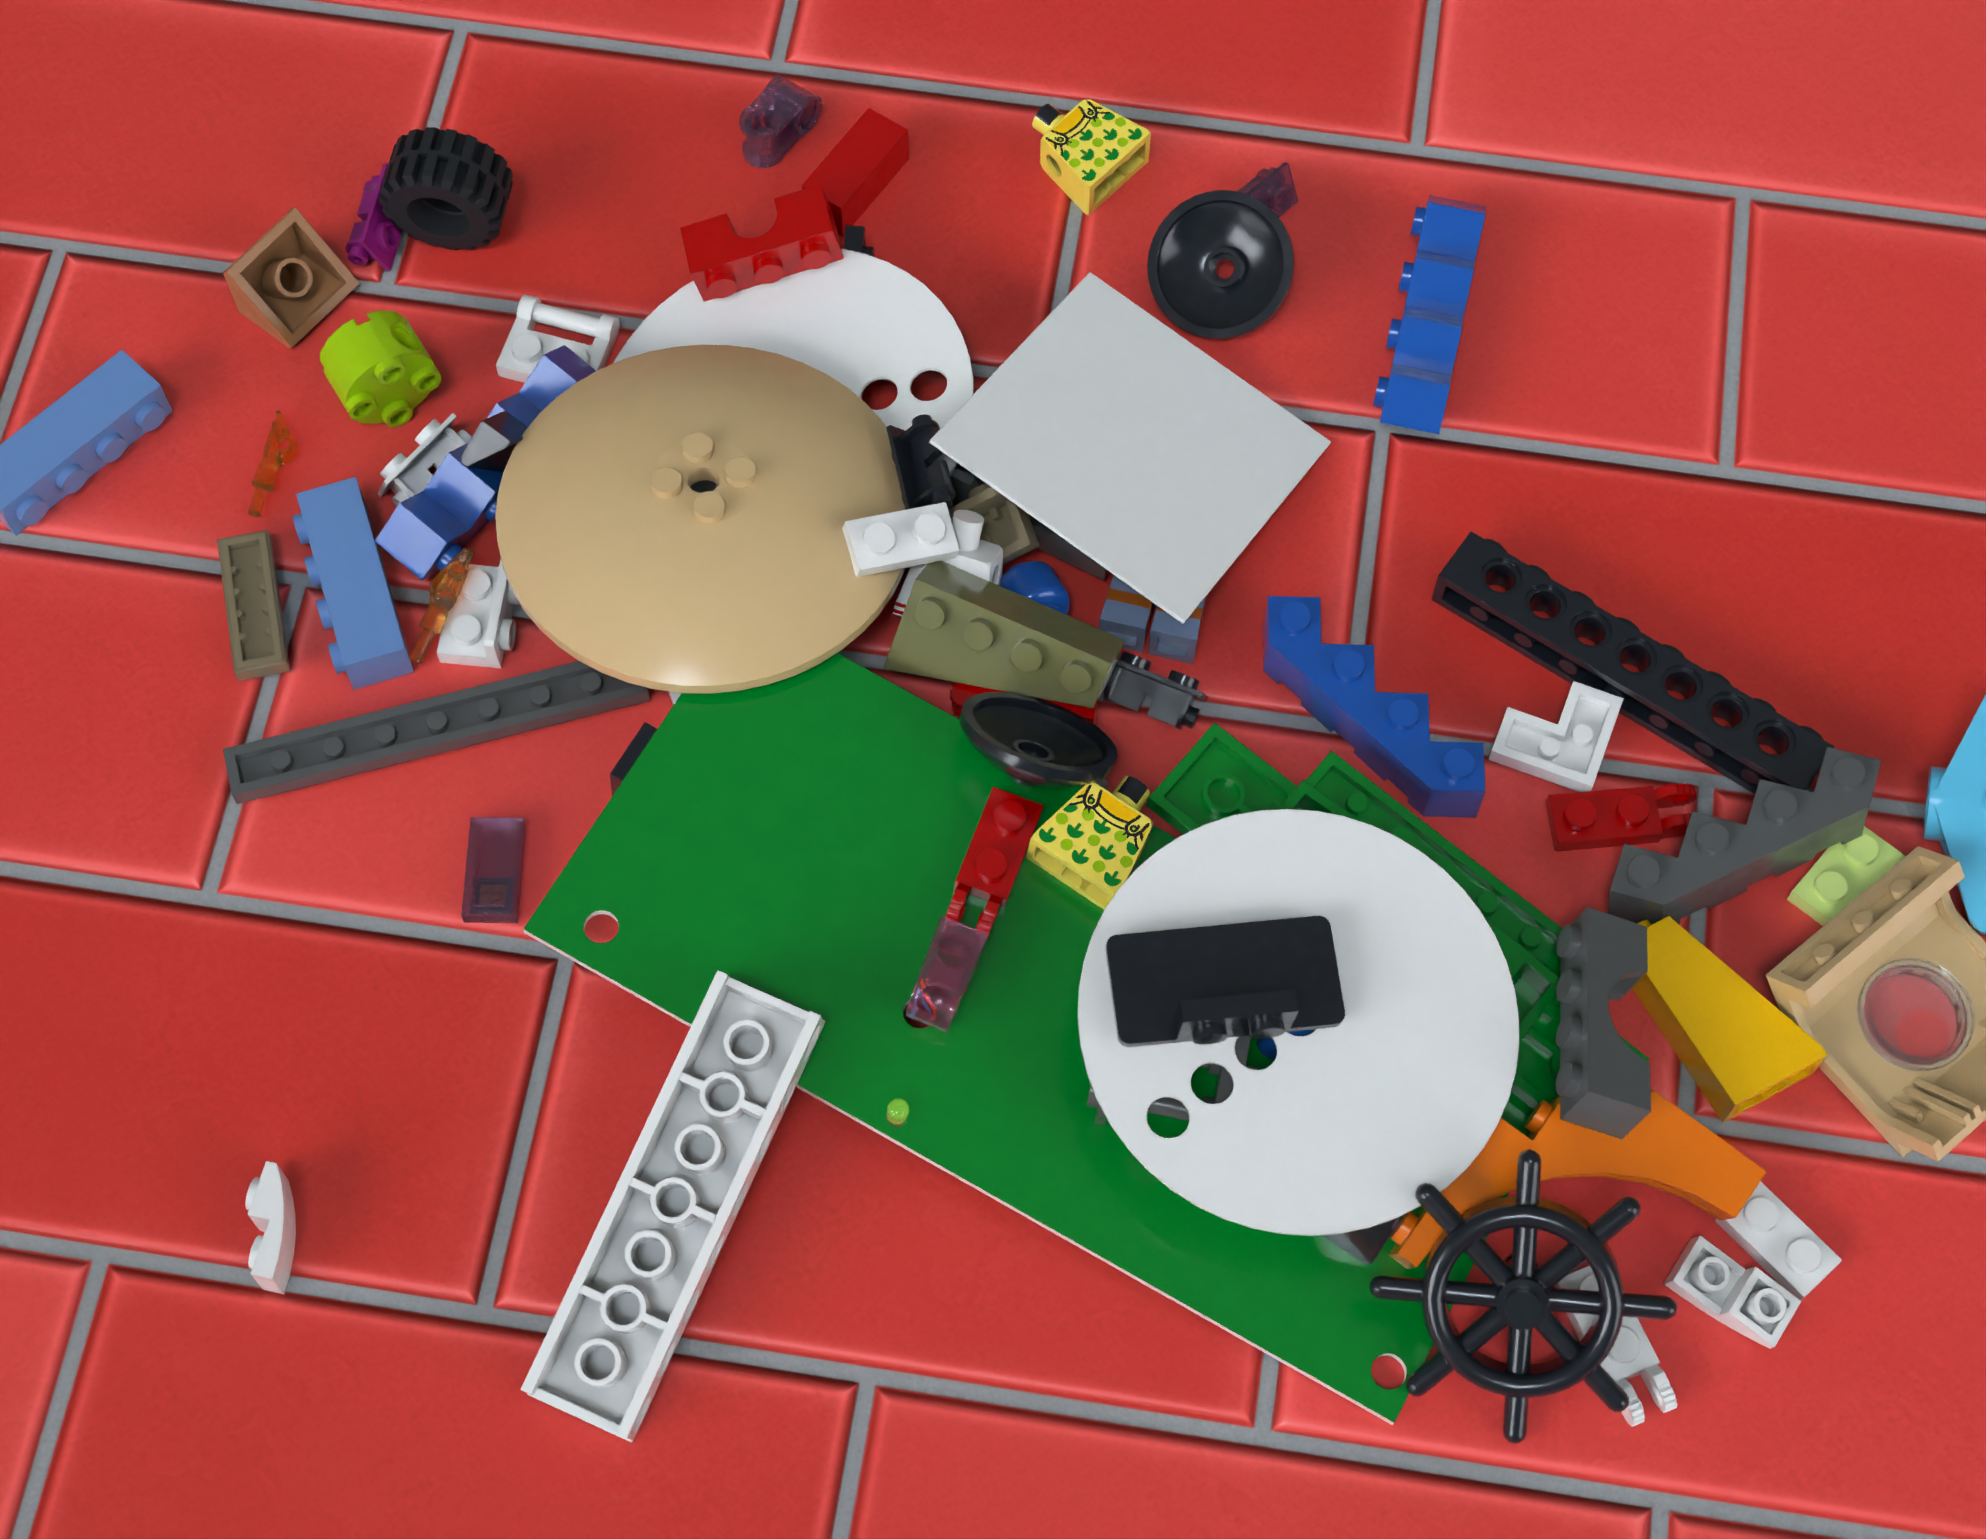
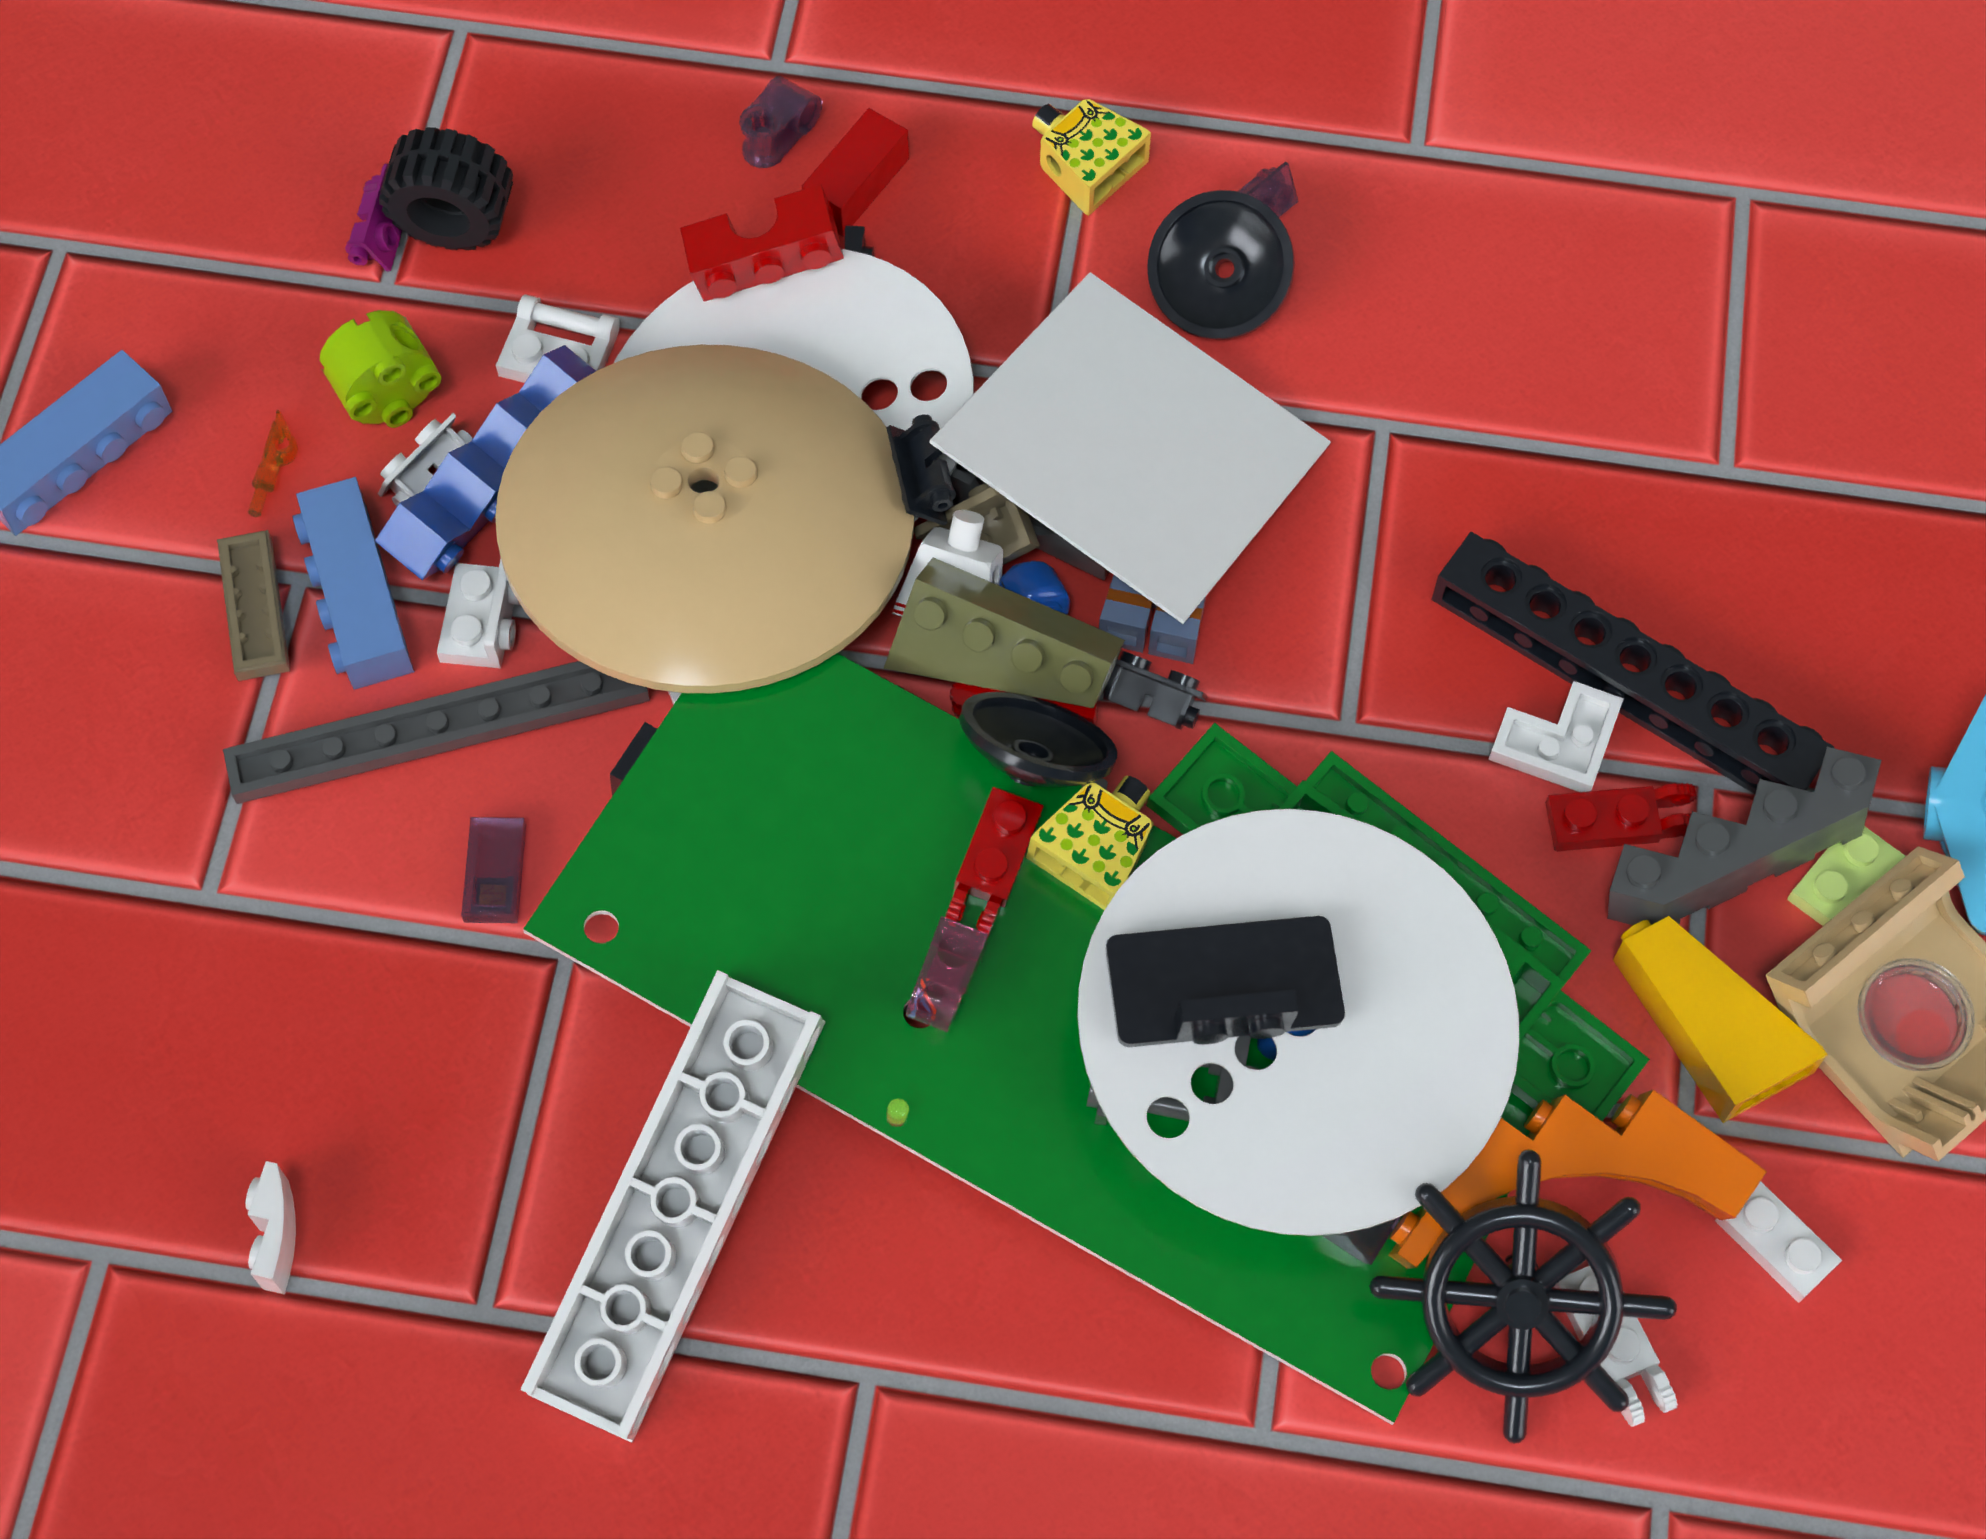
medium nougat slope [223,207,360,348] -> none
clear orange hand [410,548,474,664] -> none
black slope [461,411,528,472] -> none
white plate [842,502,960,577] -> none
blue brick [1263,596,1485,818] -> none
blue brick [1373,195,1486,434] -> none
dark grey arch [1556,907,1651,1139] -> none
white slope [1664,1235,1801,1349] -> none

